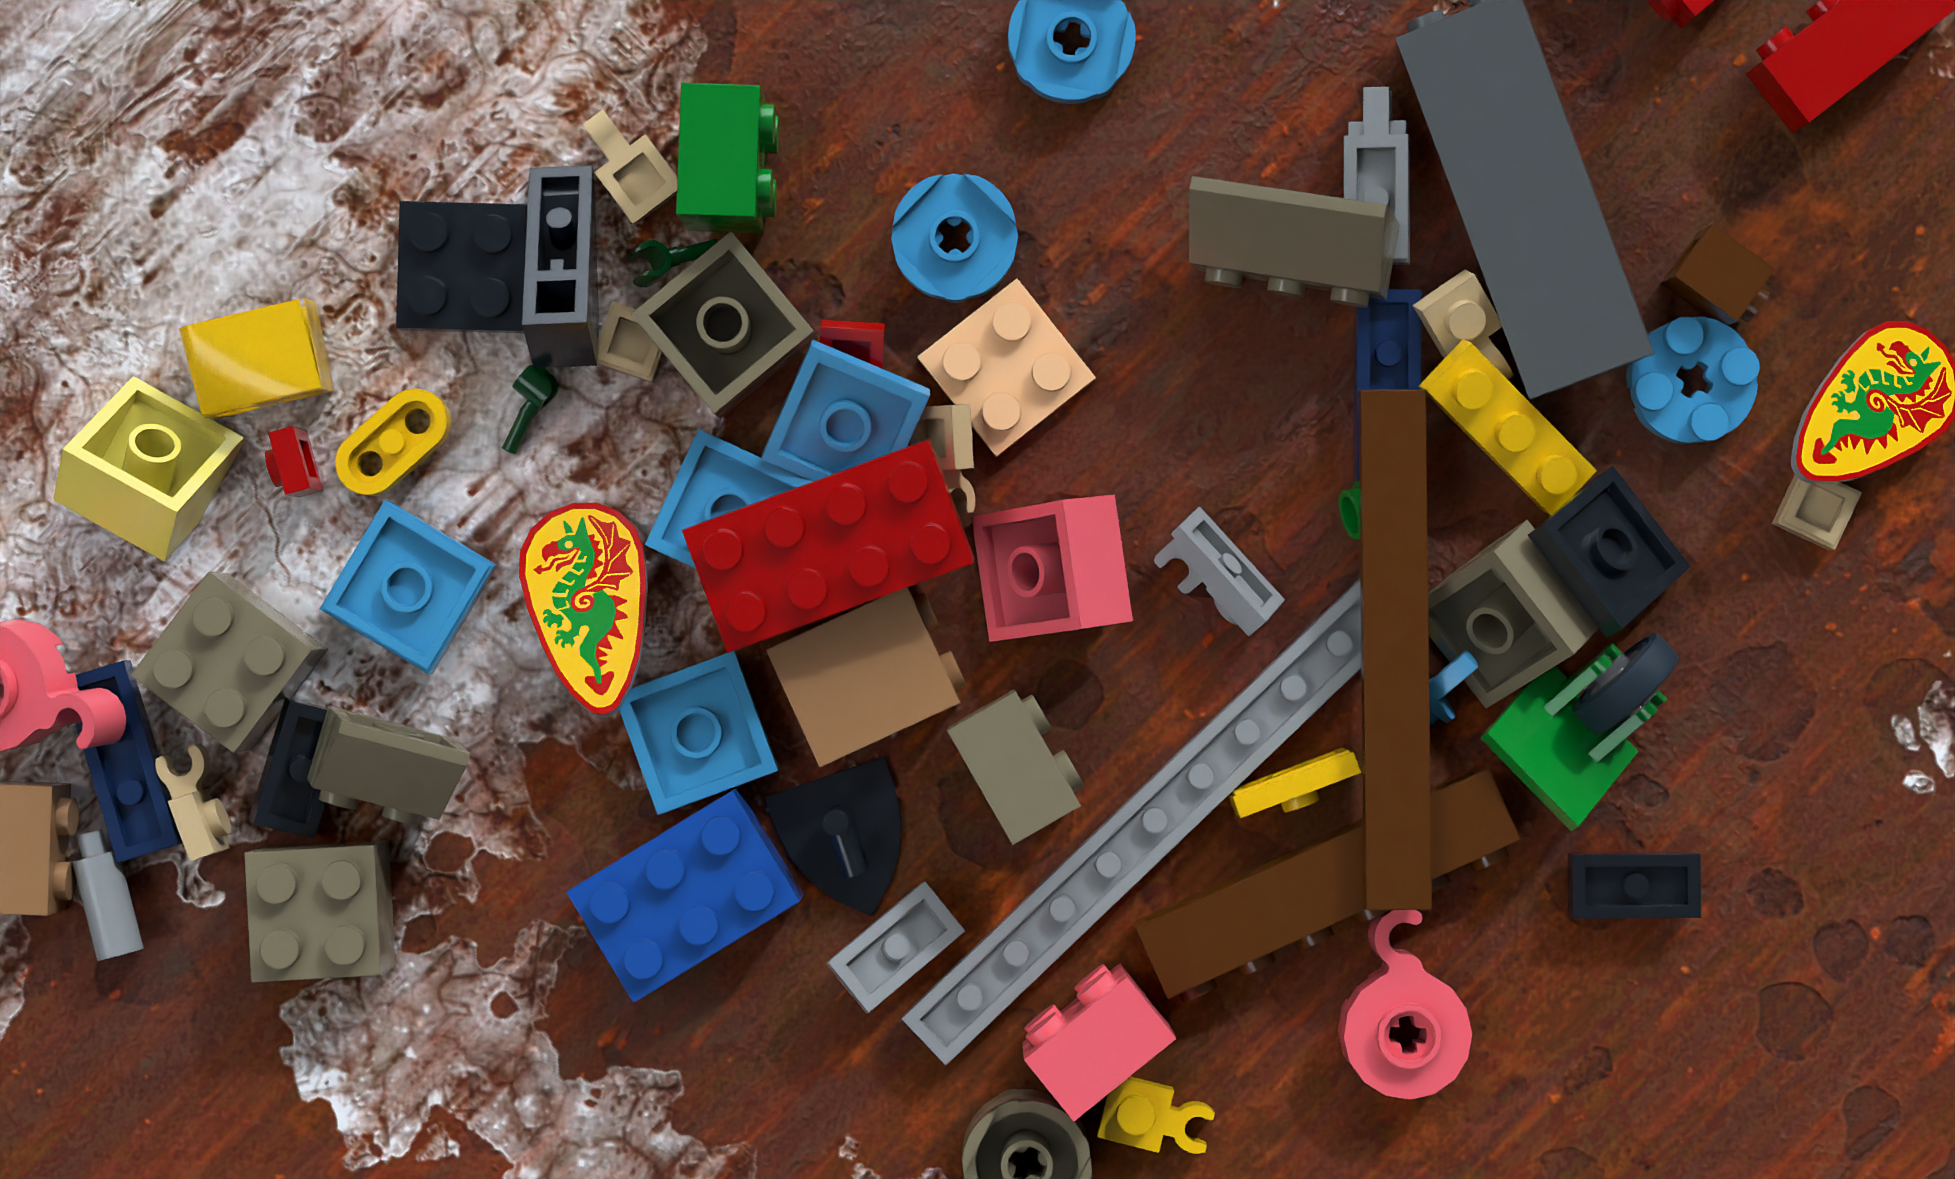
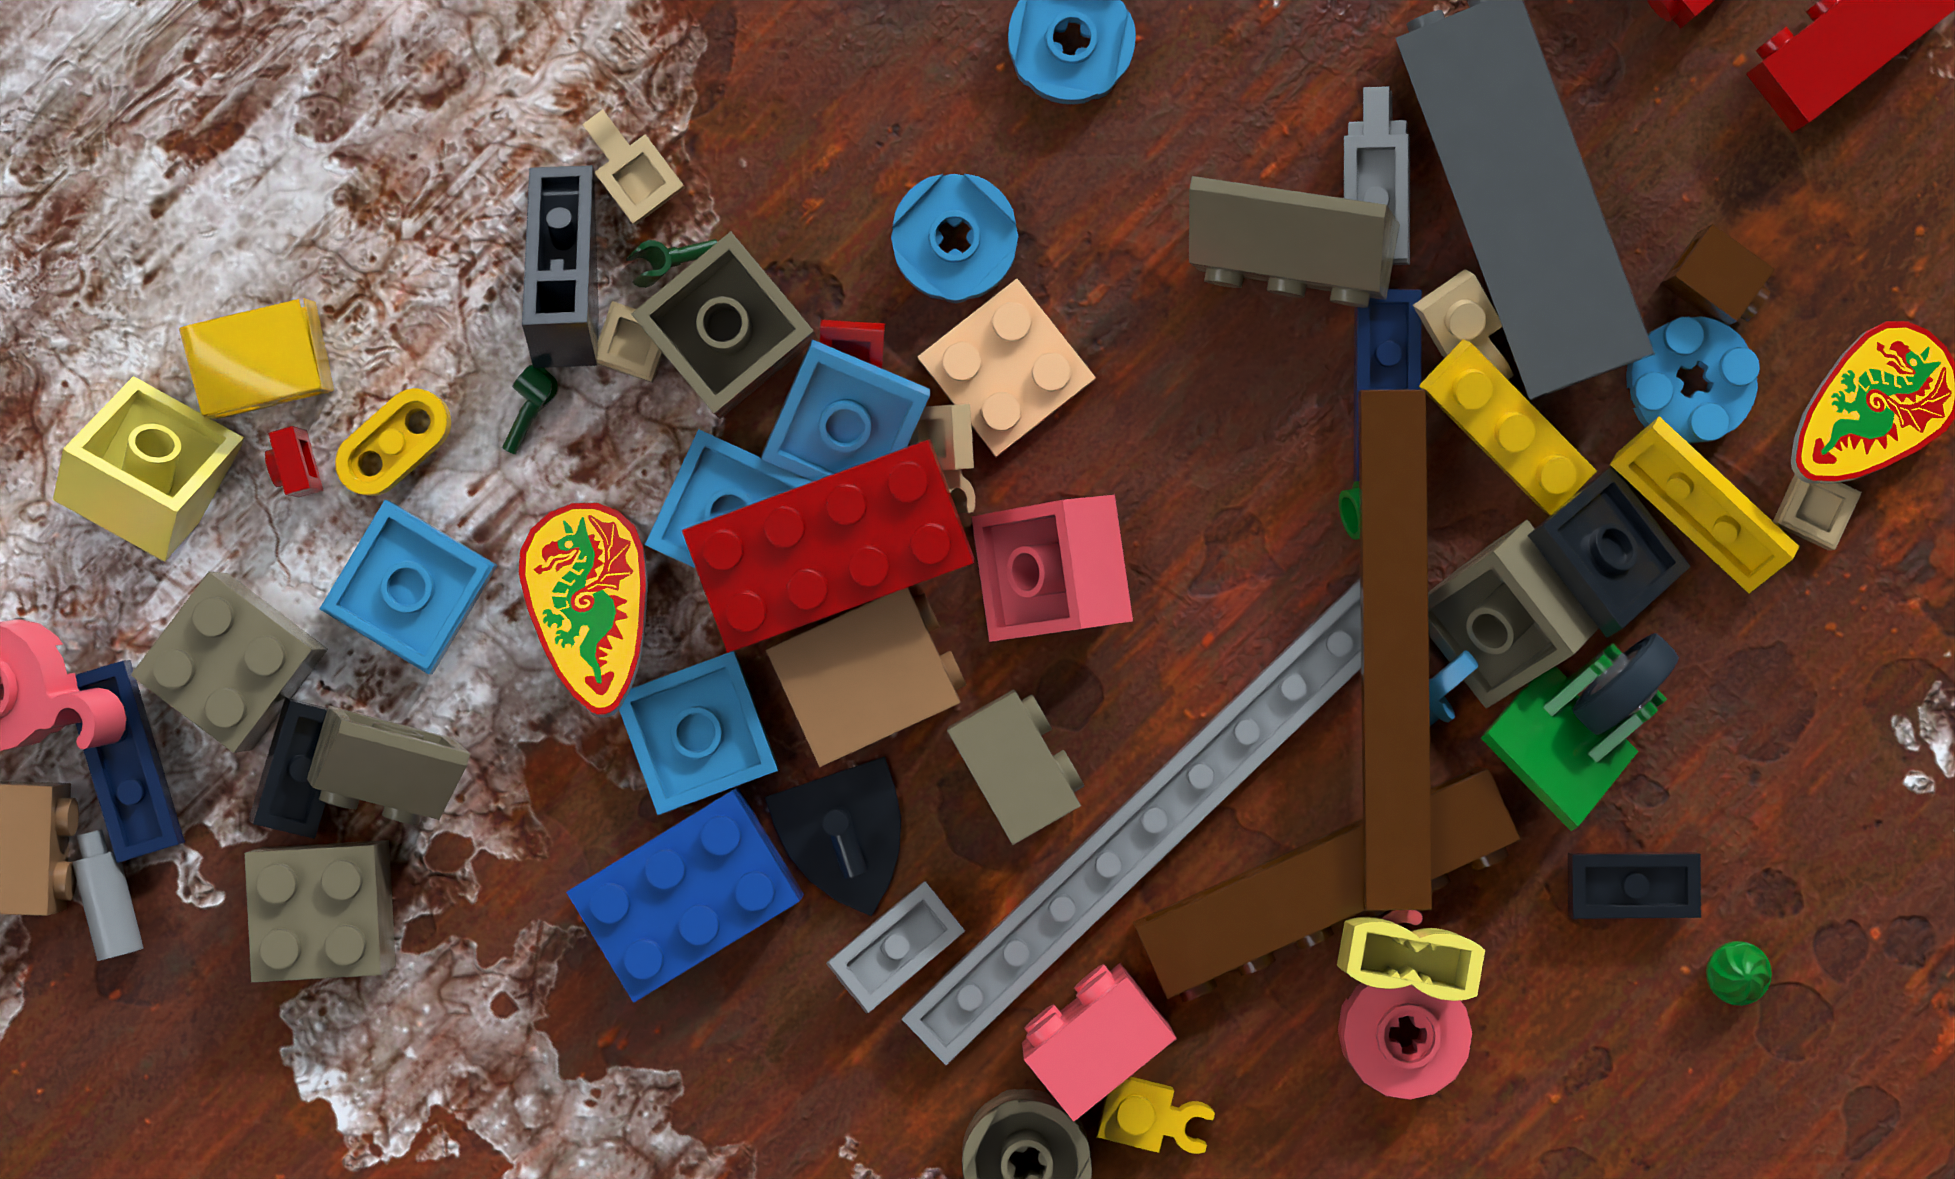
tan plate [155,743,231,862] -> none
black plate [396,201,528,334] -> none
green brick [676,83,780,234] -> none
light grey plate [1154,506,1285,636] -> none
yellow plate [1228,748,1361,818] -> none
none -> light yellow brick [1337,917,1485,1001]
none -> yellow plate [1610,416,1799,593]
none -> green plate [1706,941,1772,1006]

